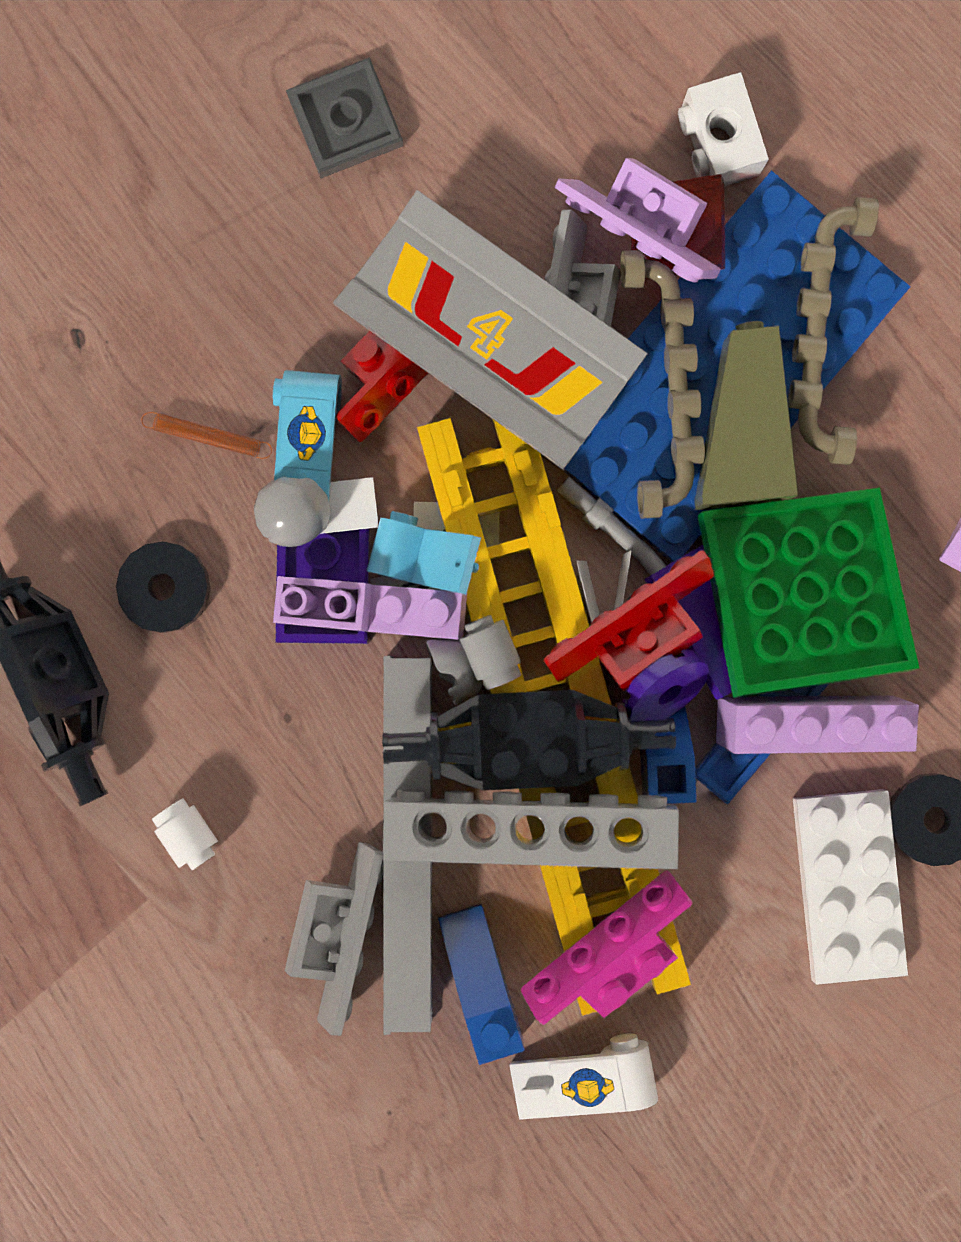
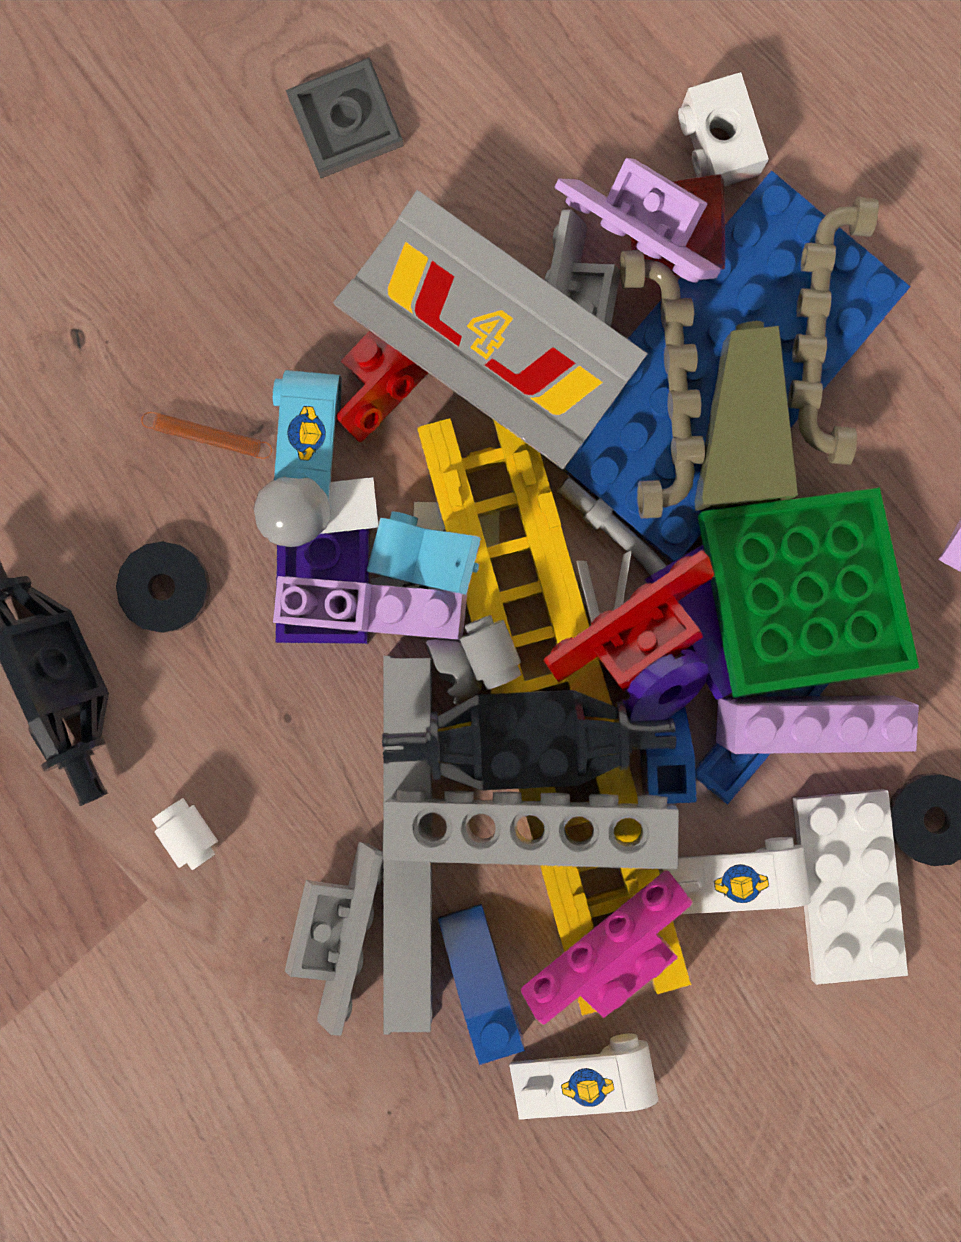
none -> white door [663,837,811,914]

